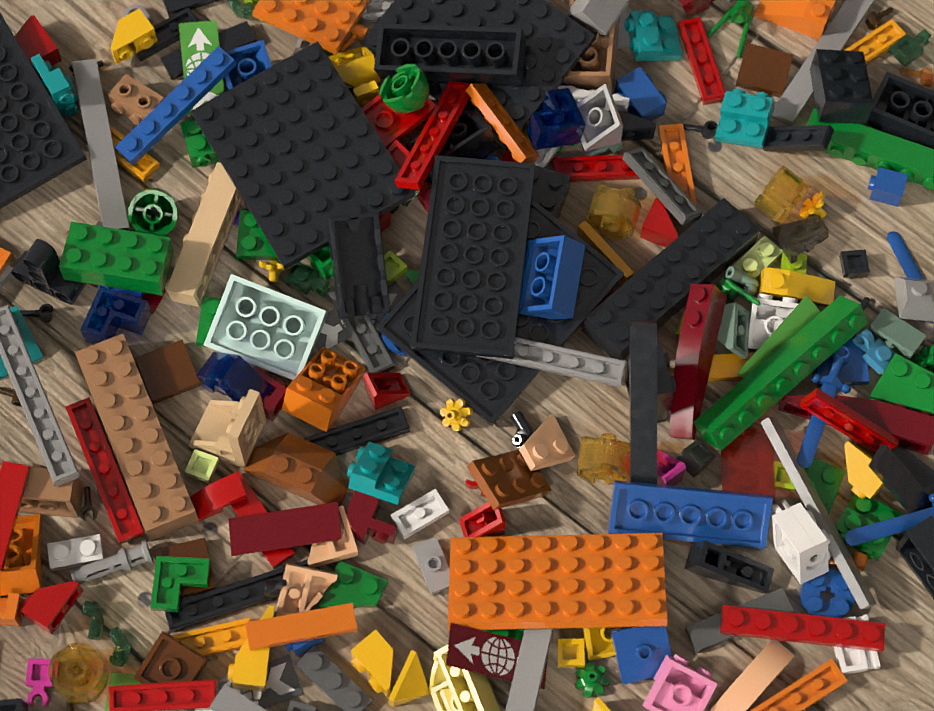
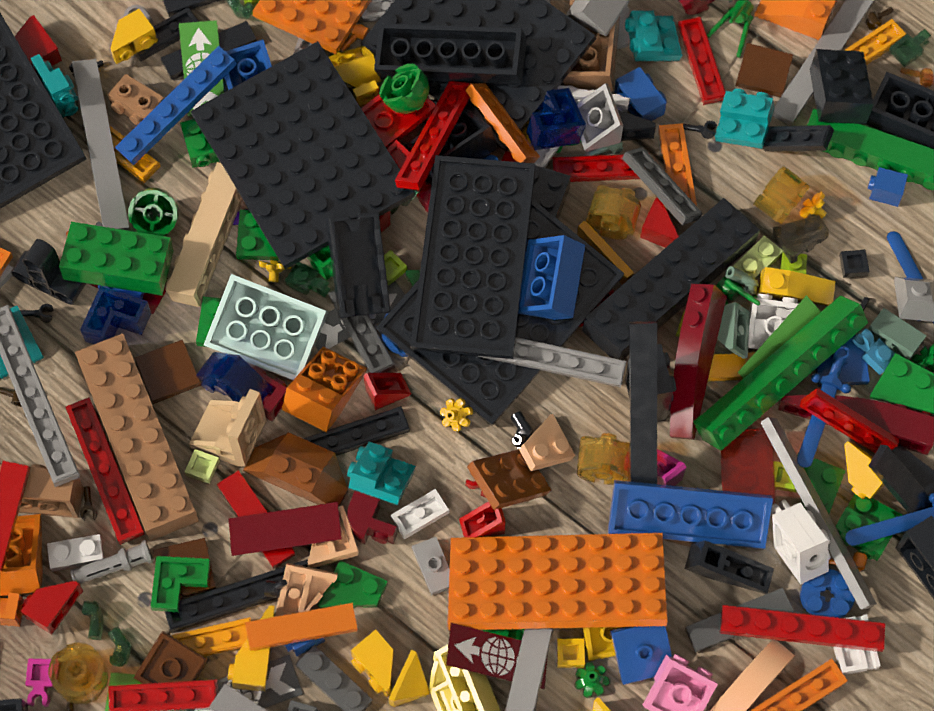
red slope [190,472,247,521] -> none
dark grey slope [677,439,716,477] -> none

